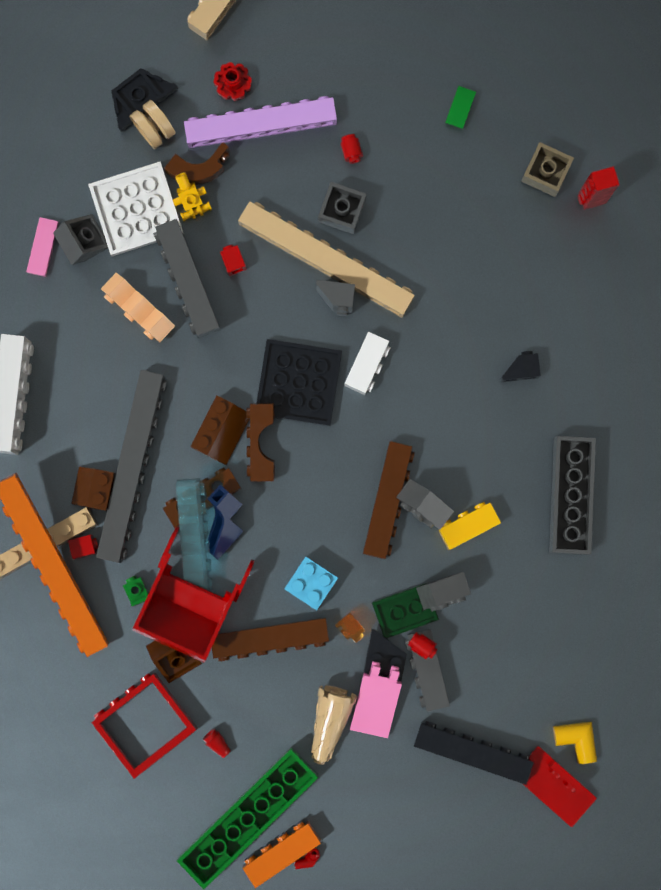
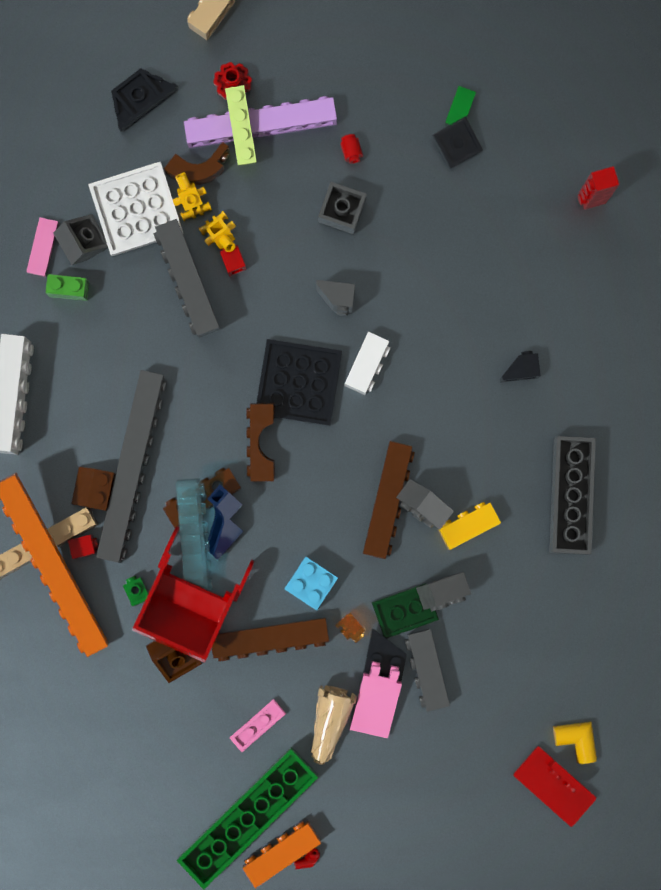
red window [91,673,198,779] -> none
light nougat brick [101,273,175,342] -> none
tan wheel [129,100,176,150] -> none
reddish brown slope [190,395,250,465] -> none
red cone [203,729,231,758] -> none
tan brick [238,201,415,318] -> none
red brick [408,632,438,660] -> none
black brick [414,721,534,785] -> none
dark tan brick [521,142,574,197] -> none
none -> bright green brick [46,274,89,301]
none -> yellow piece [198,211,236,252]
none -> yellowish green arch [225,85,257,166]
none -> bright pink tile [229,699,286,752]
none -> black plate [432,116,483,169]

